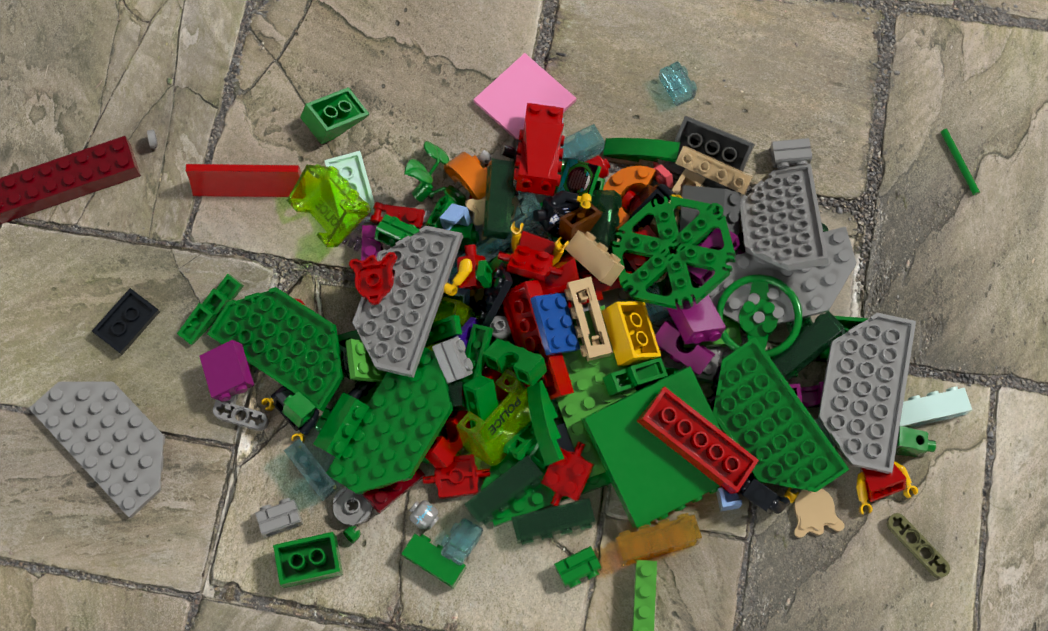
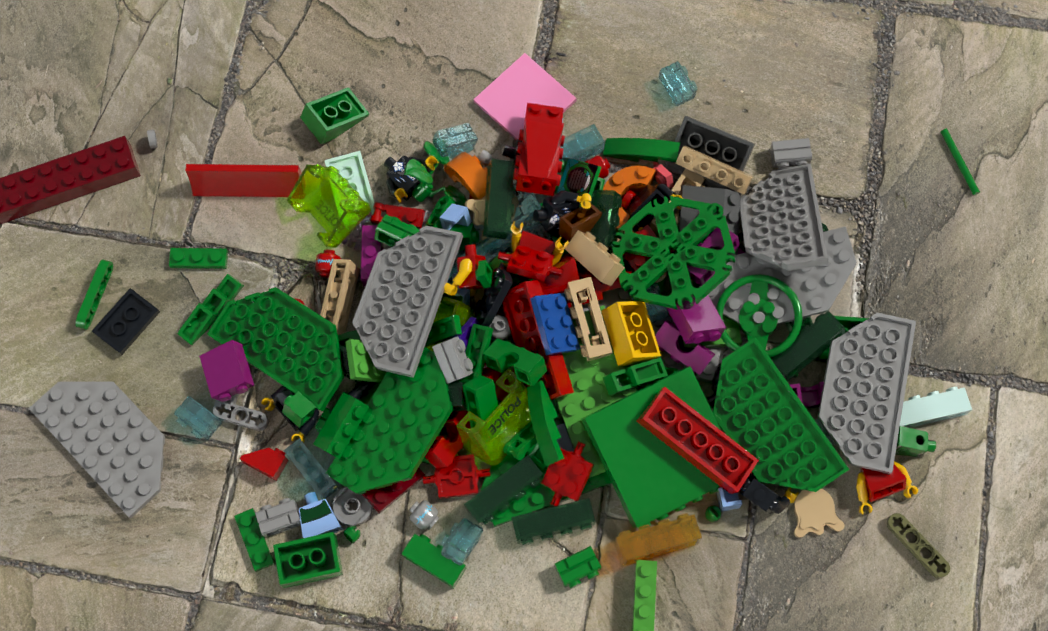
red tile [349,252,397,305] -> none
none -> green beam [75,259,113,330]
none -> green plate [169,248,228,269]
none -> clear light blue brick [174,396,222,440]
none -> green plate [234,508,275,572]
none -> red slope [240,447,289,481]
none -> light blue torso [299,492,342,538]
none -> red head [315,249,341,278]
none -> tan brick [320,259,360,335]
none -> torso [384,156,439,203]
none -> clear light blue brick [432,123,478,157]
none -> green hinge [705,505,722,522]

